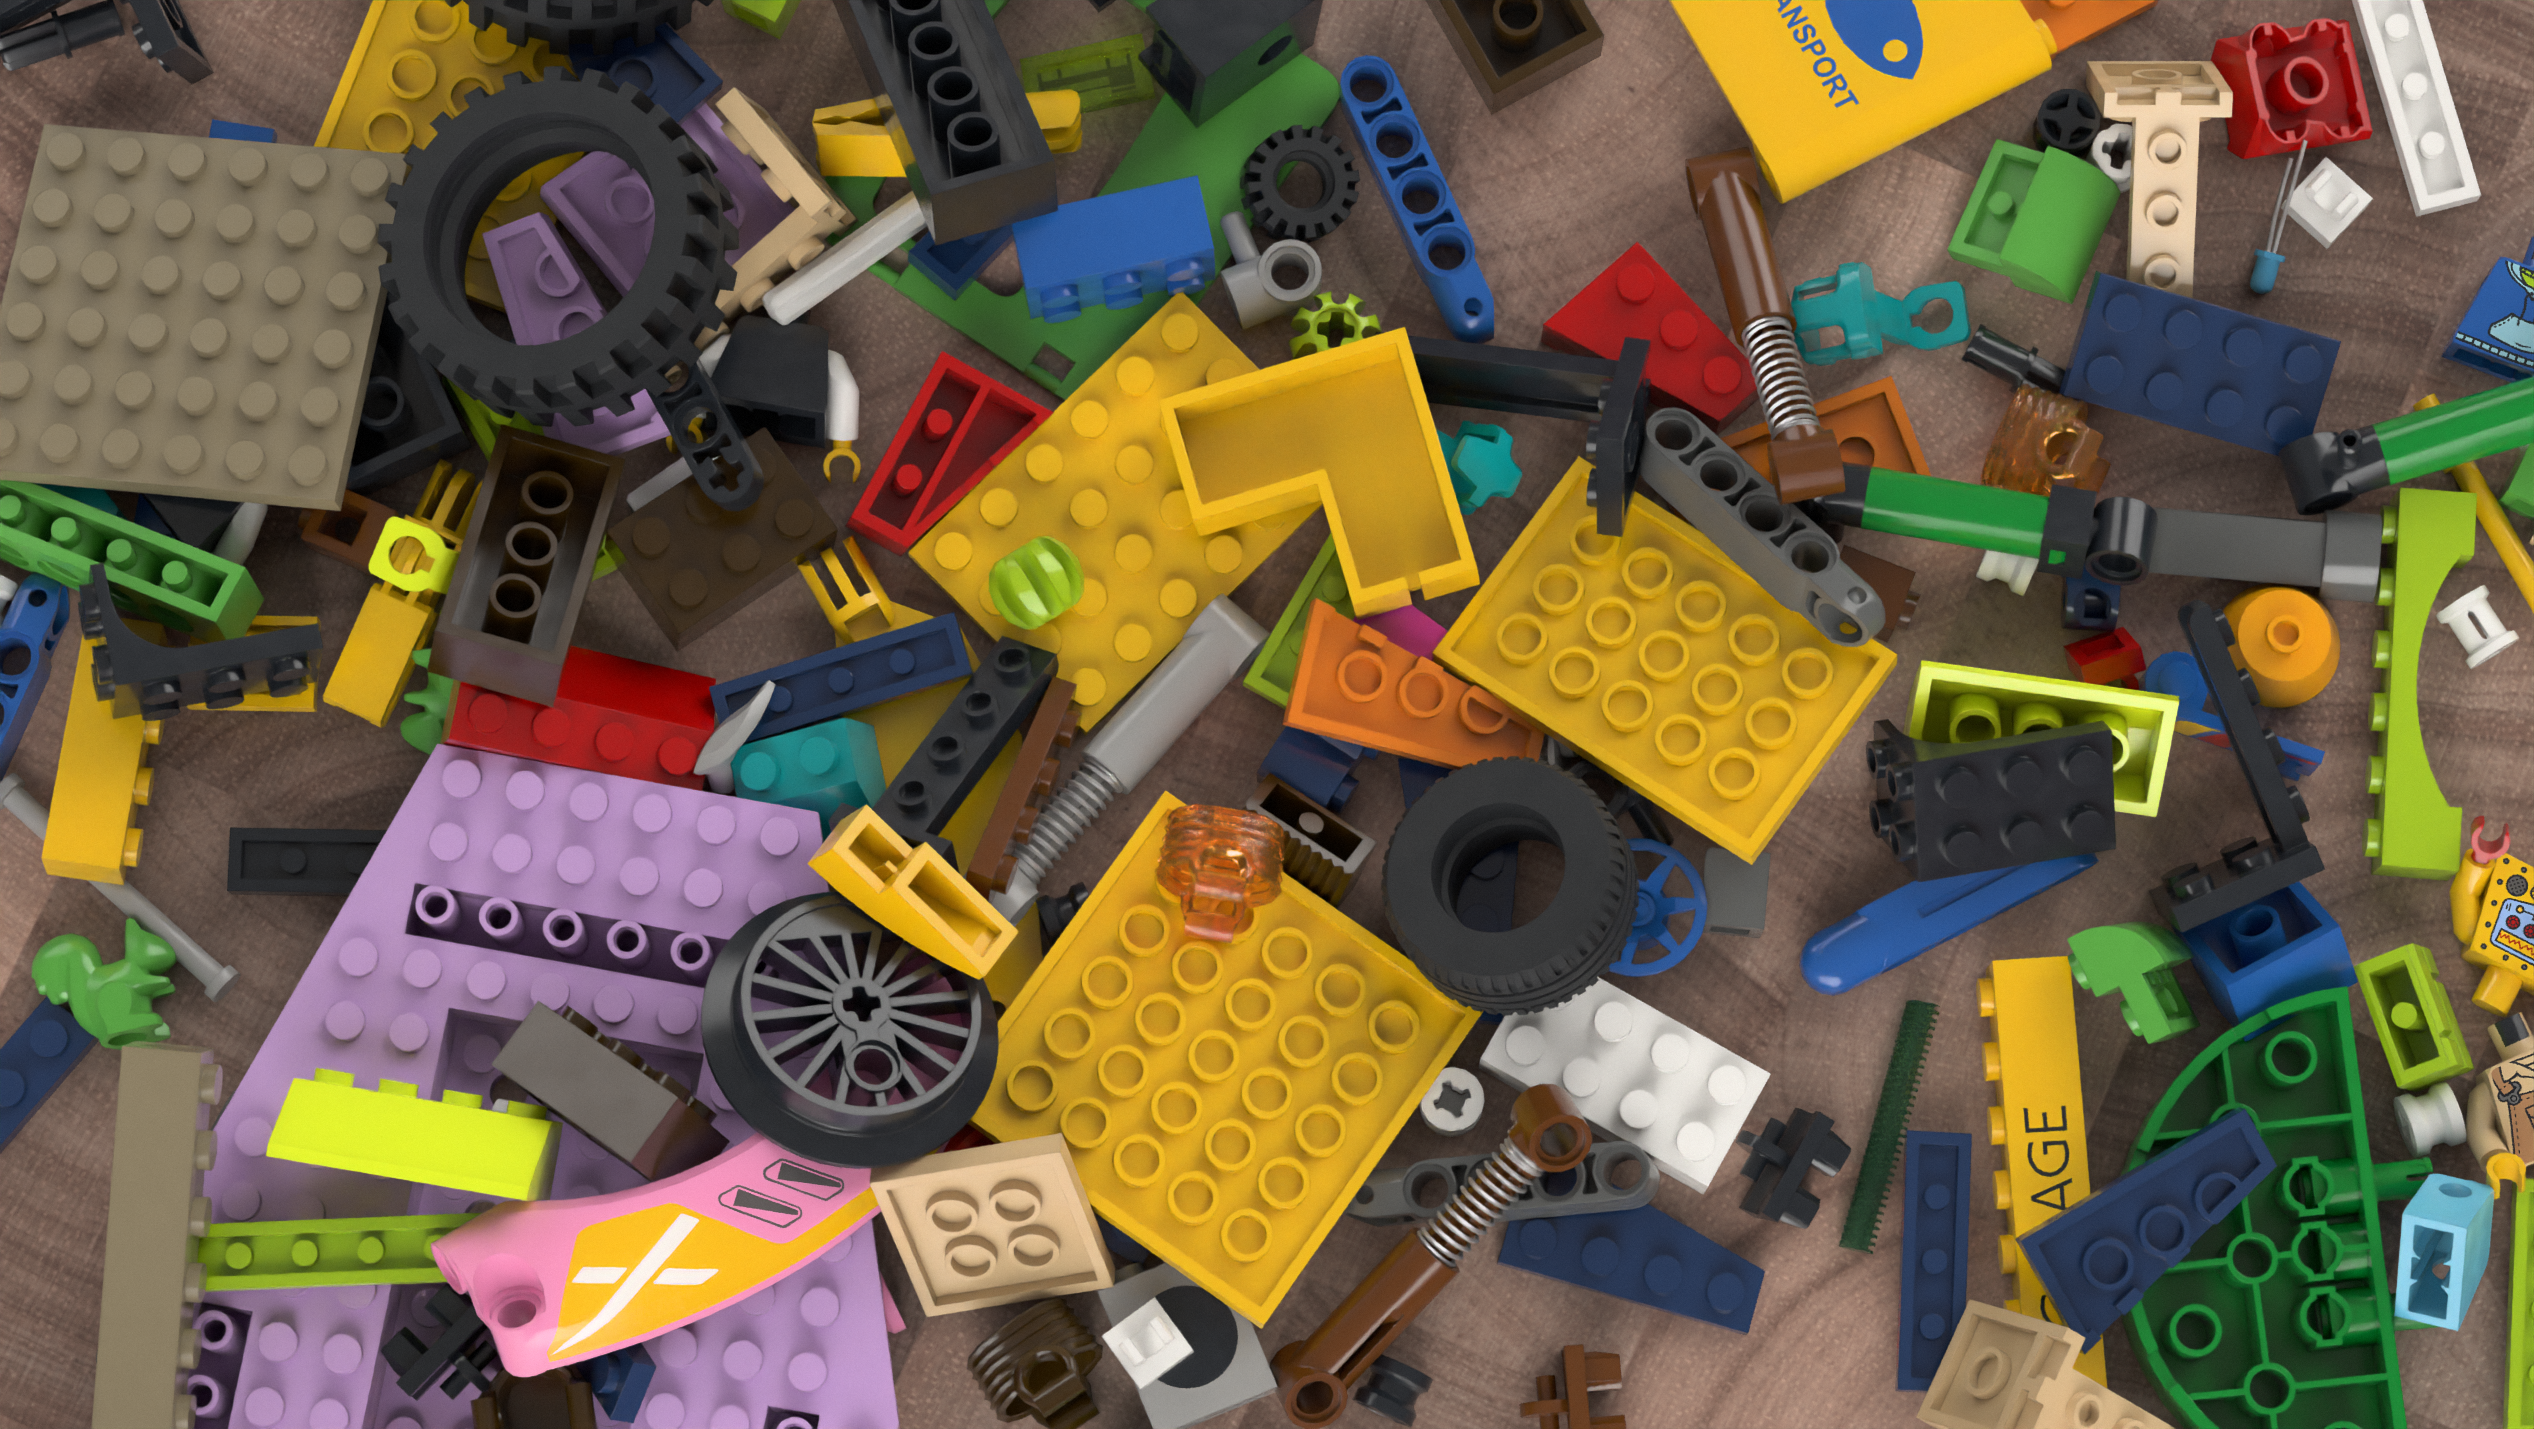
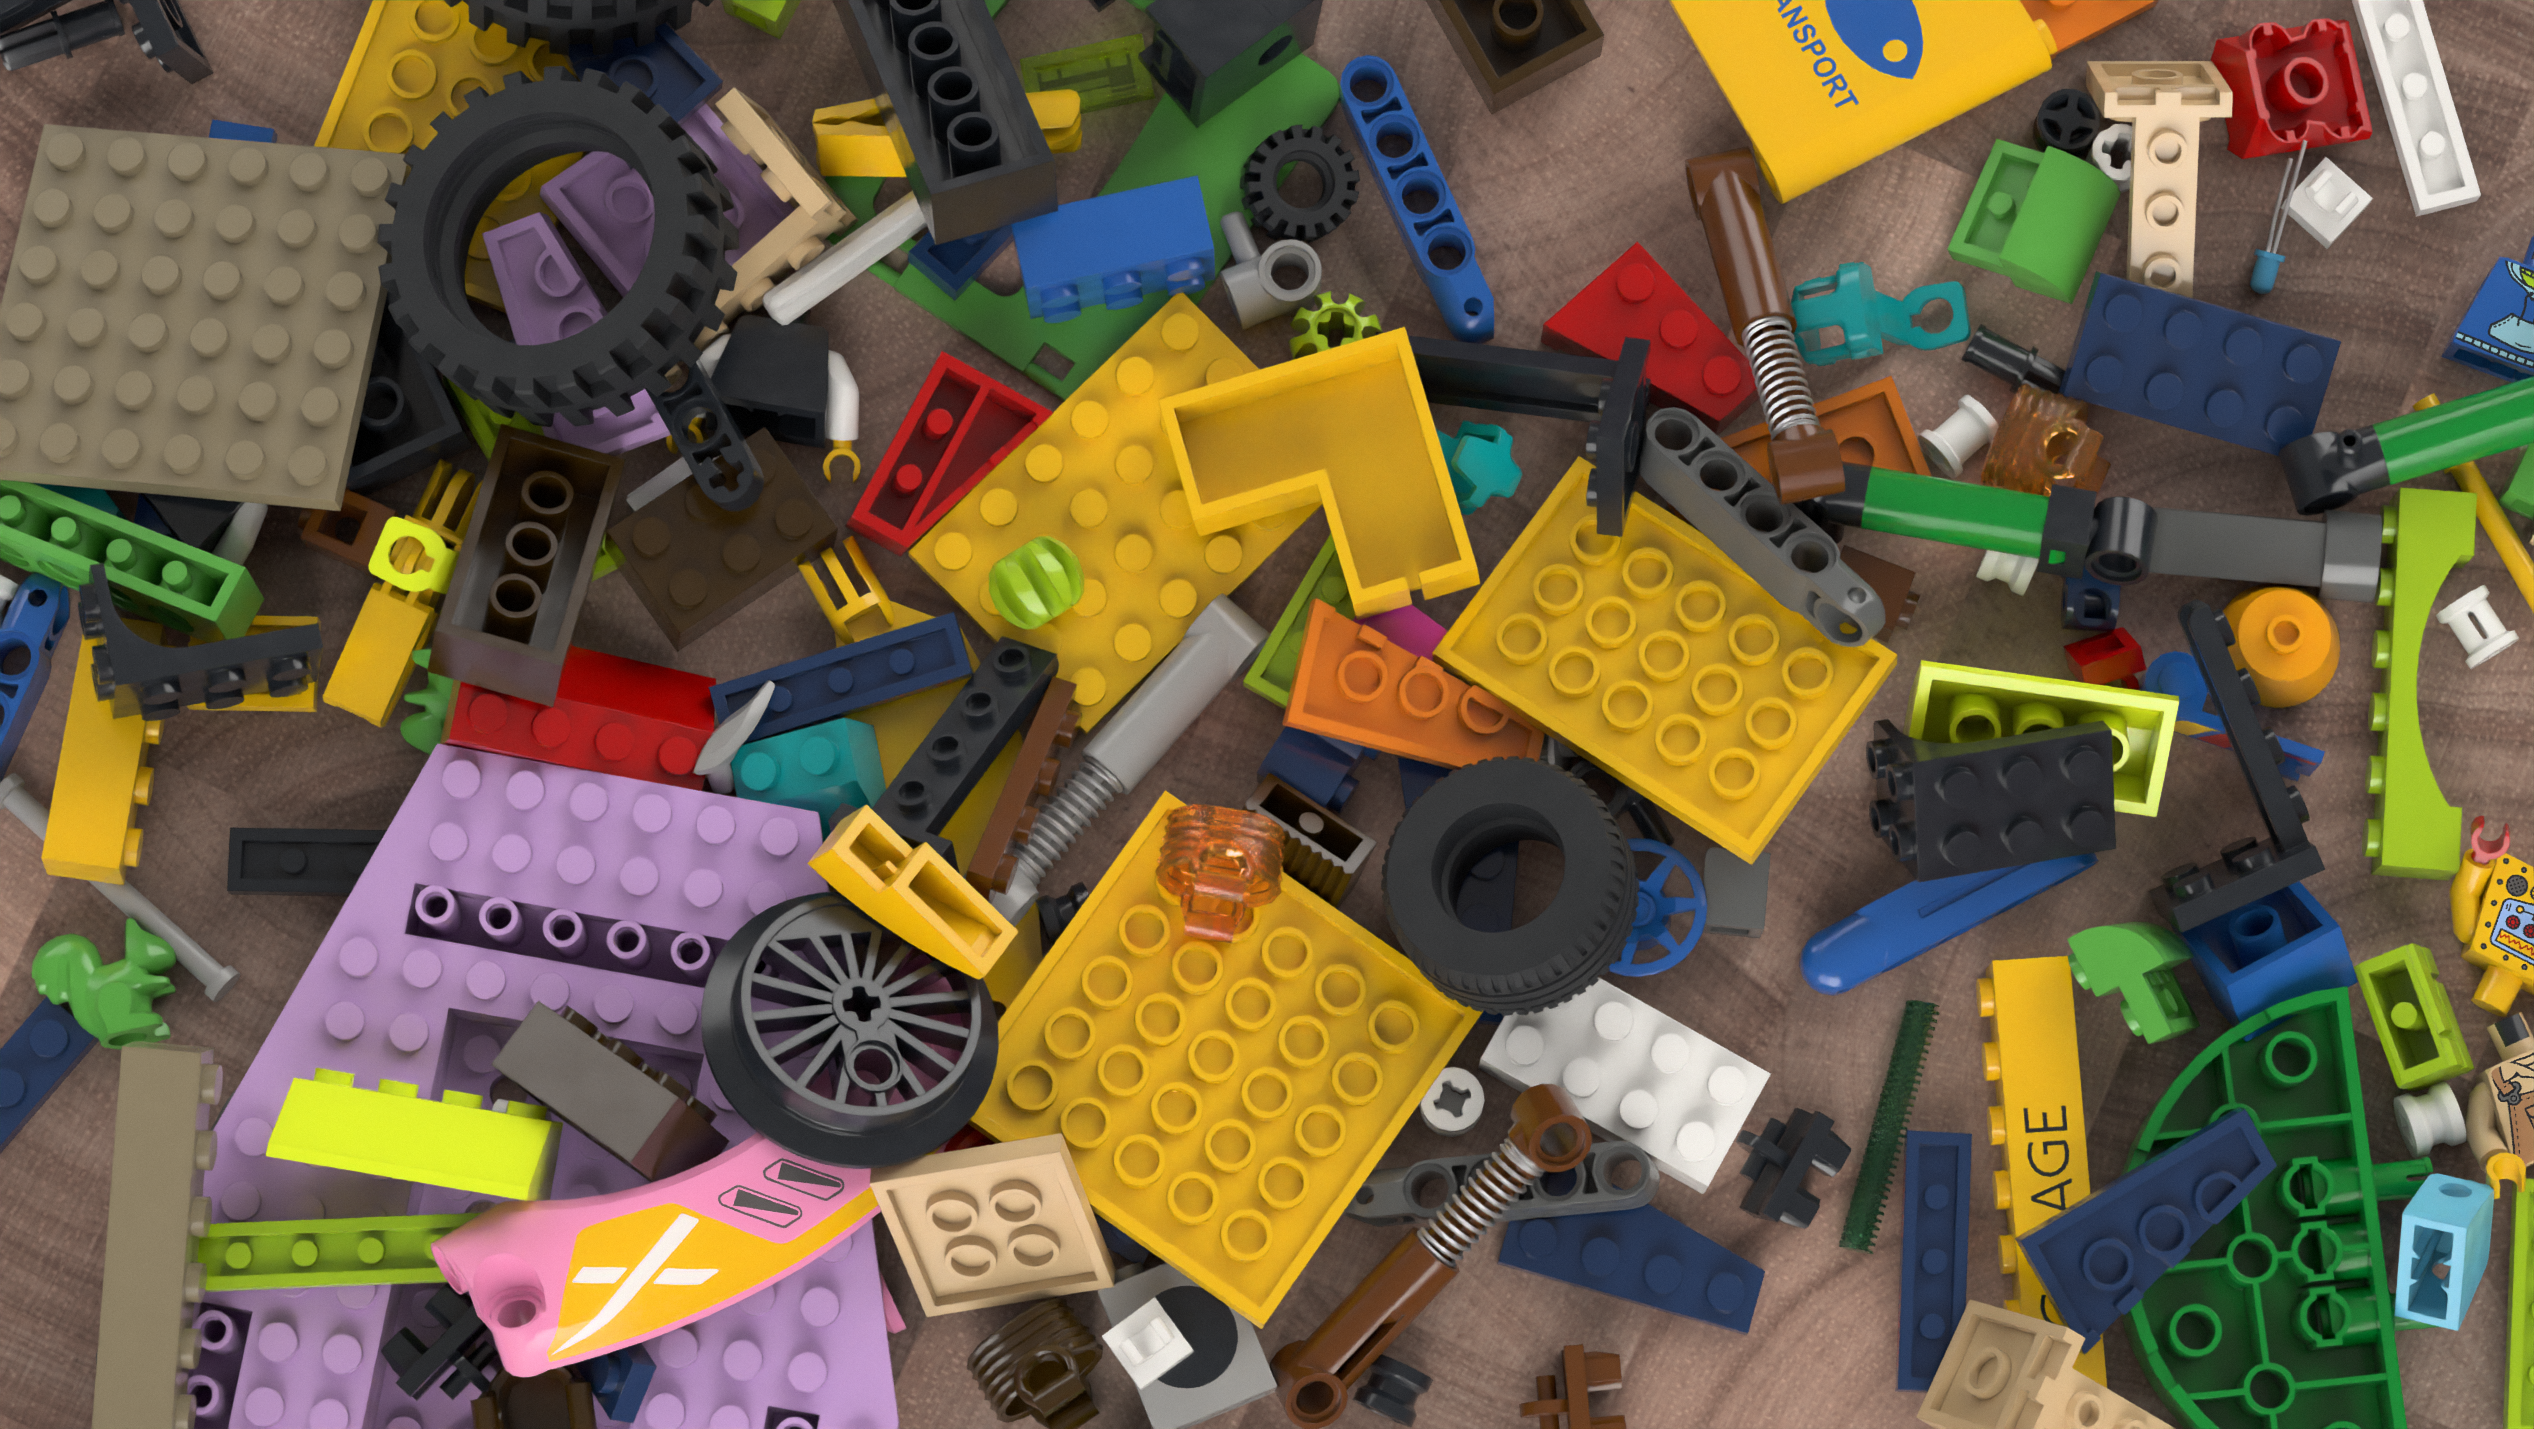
none -> white bush [1918,395,2003,478]

